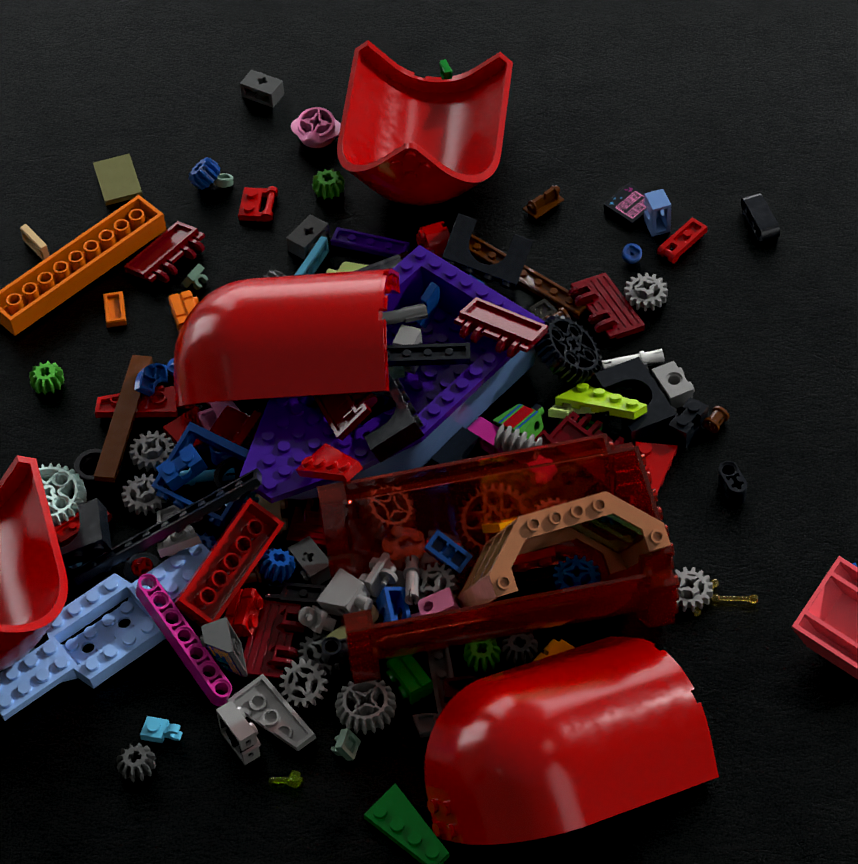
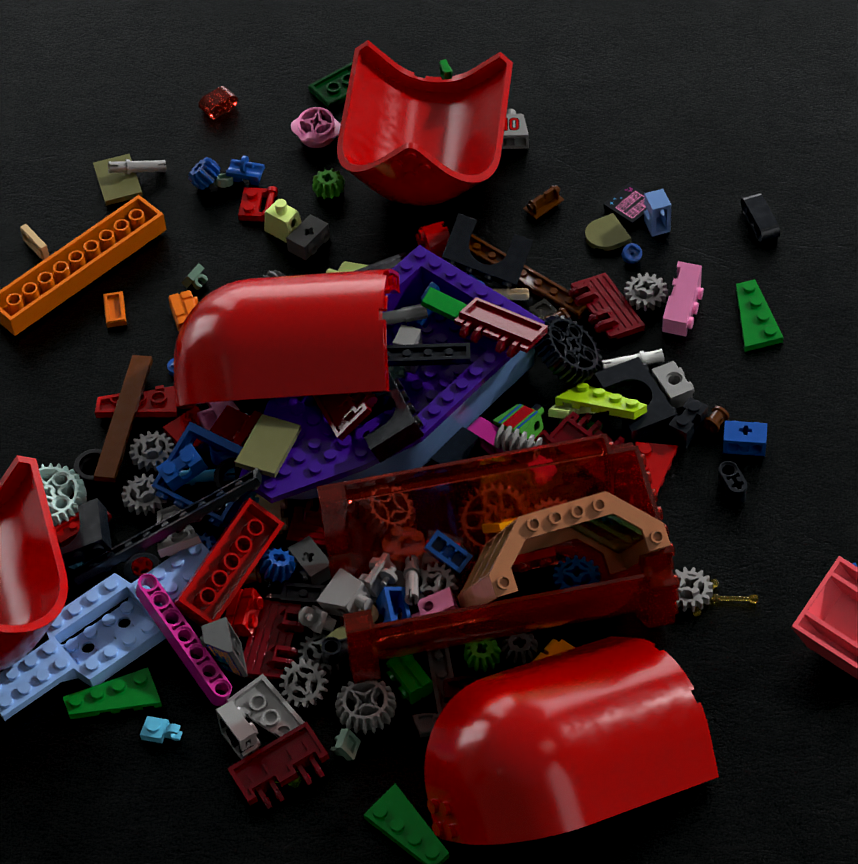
bright green gear [29,361,64,396] -> none
dark grey gear [117,743,156,783] -> none
dark red hinge [124,221,205,283] -> none
blue tile [135,363,168,397] -> none
dark grey brick [240,70,284,108] -> none
medium azure tile [295,236,329,275] -> none
red wing [295,443,363,482] -> none
dark purple tile [330,227,411,258] -> none
red plate [657,217,707,263] -> none
none -> green wing [63,667,162,719]
none -> light grey pin [108,159,166,174]
none -> clear red beam [199,86,238,119]
none -> blue hips [226,156,265,185]
none -> dark red hinge [227,721,330,809]
none -> olive tile [235,414,302,478]
none -> yellowish green torso [264,199,302,243]
none -> dark green tile [308,62,352,110]
none -> green tile [421,287,467,321]
none -> tan axle [491,287,529,300]
none -> light grey torso [502,109,529,149]
none -> olive tile [585,213,631,251]
none -> bright pink wedge [662,261,704,336]
none -> blue brick [723,421,767,456]
none -> green wing [736,279,784,352]

